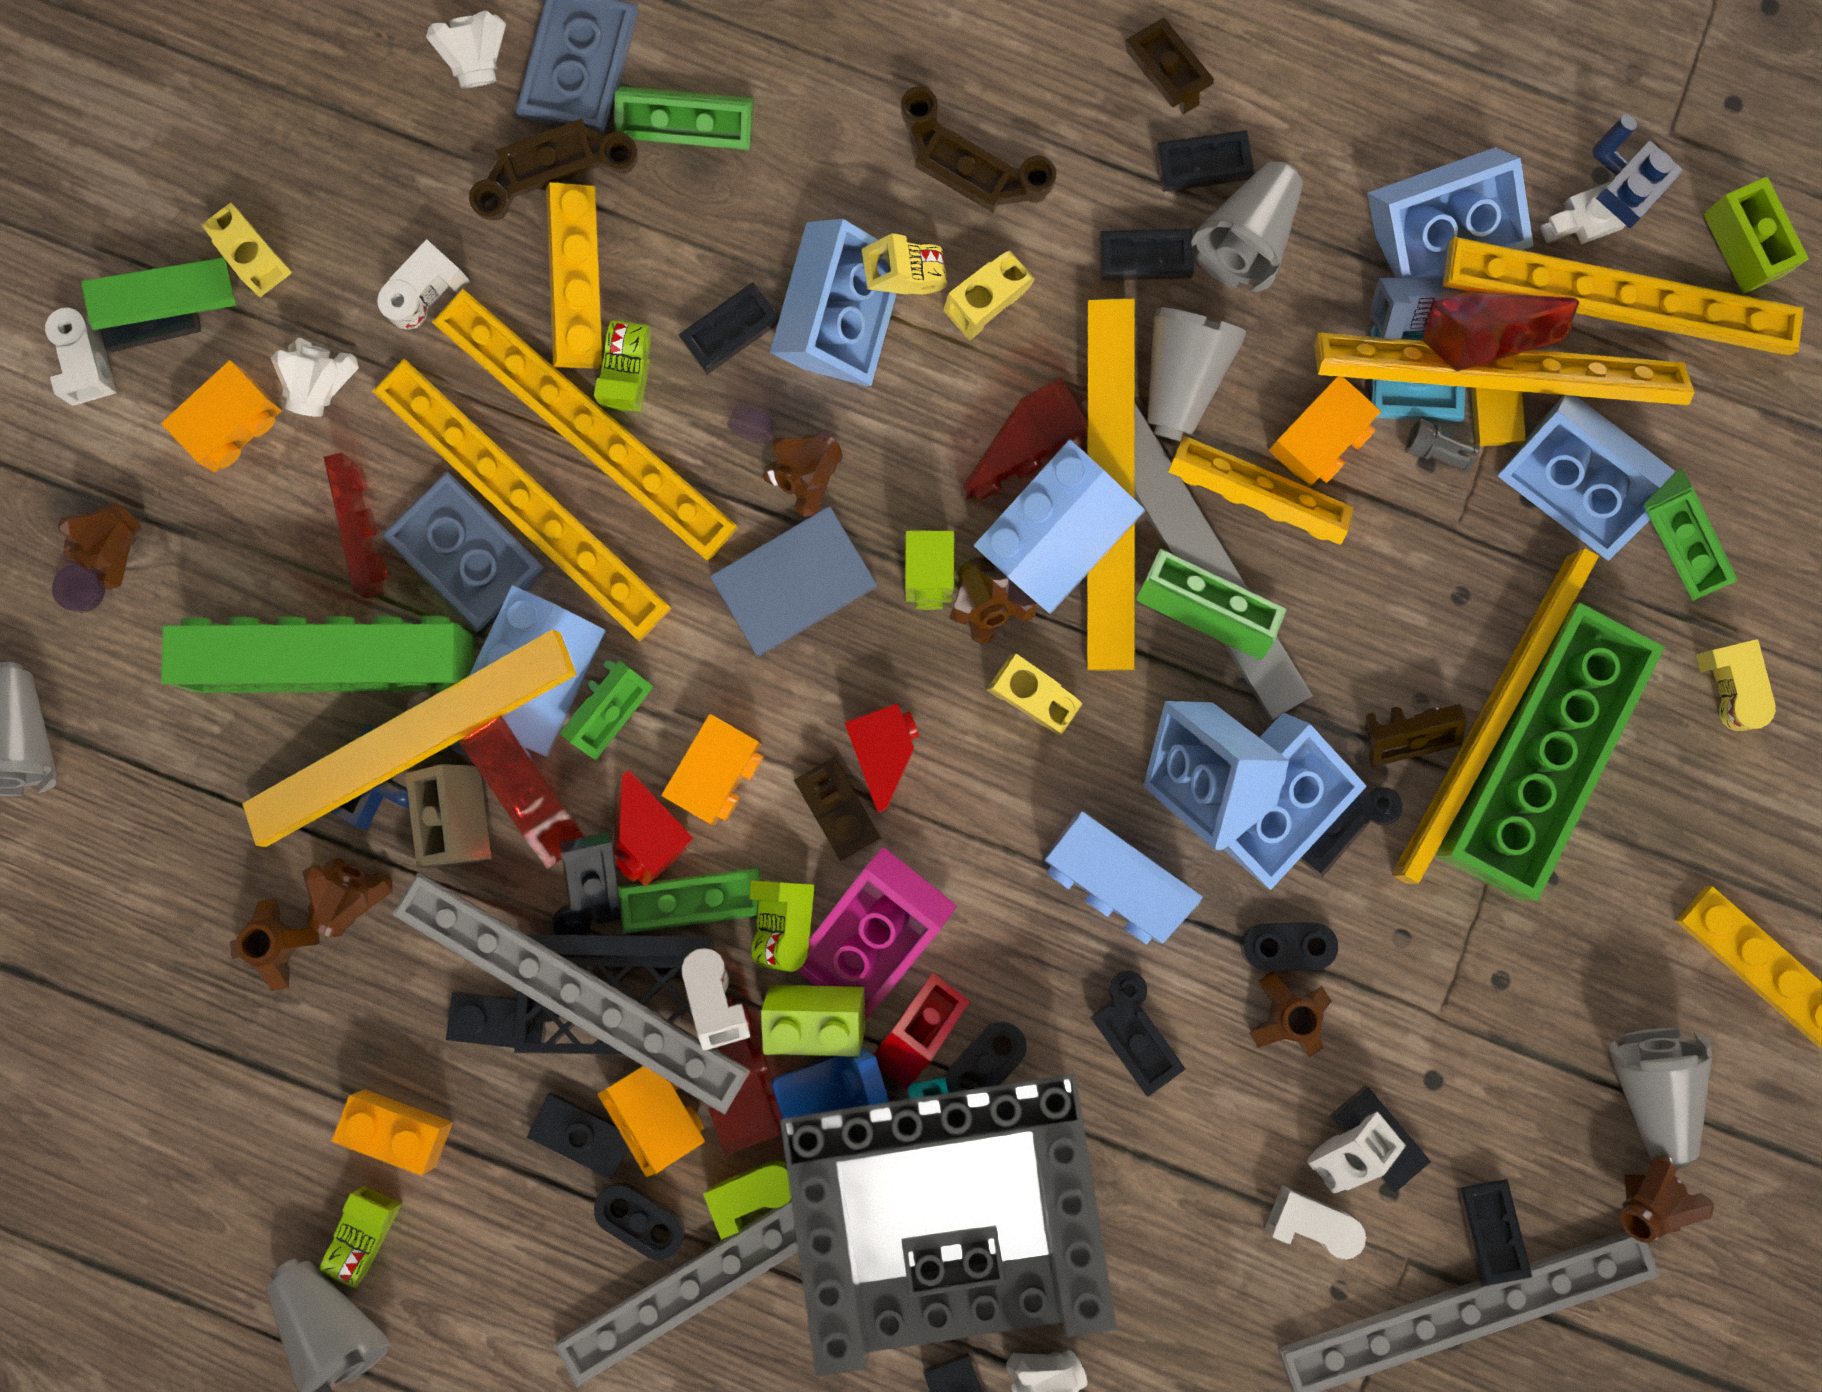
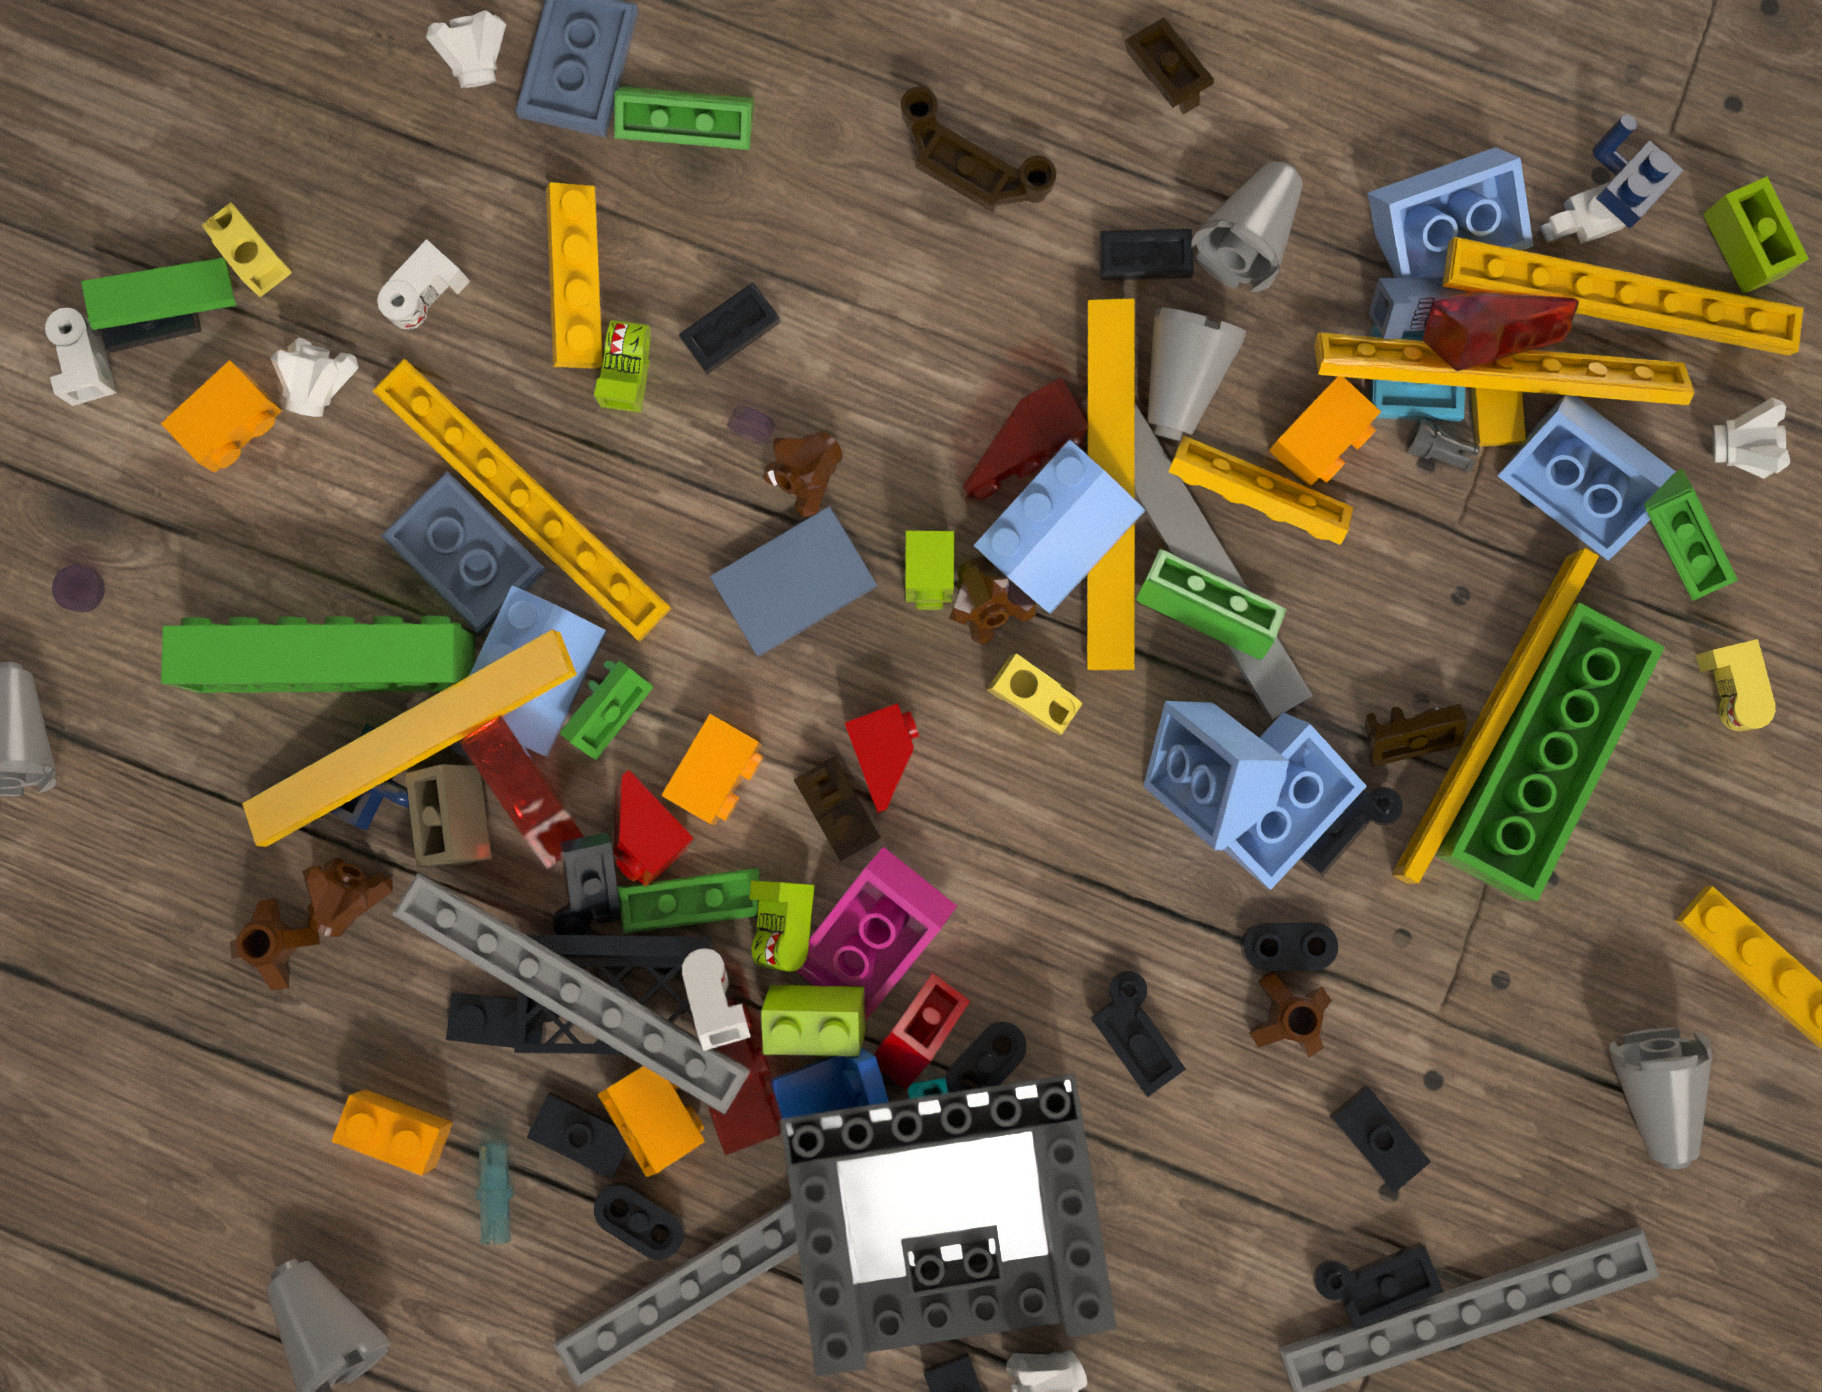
reddish brown rock [58,502,141,590] -> none
lime leg [320,1186,403,1288] -> none
clear red plate [323,452,387,599] -> none
yellow tile [432,288,738,562] -> none
dark brown plate [469,118,638,220] -> none
lime leg [703,1160,791,1240] -> none
light blue slope [770,219,897,386] -> none
light yellow leg [861,233,948,295] -> none
light yellow leg [943,251,1035,341] -> none
light blue slope [1042,812,1203,945] -> none
black plate [1155,130,1255,192] -> none
white leg [1264,1185,1366,1260] -> none
white leg [1307,1112,1406,1193] -> none
black plate [1457,1179,1532,1286] -> none
reddish brown rock [1619,1155,1714,1243] -> none
none -> clear light blue pin [475,1142,514,1245]
none -> black hinge [1313,1242,1444,1329]
none -> white rock [1713,397,1790,479]

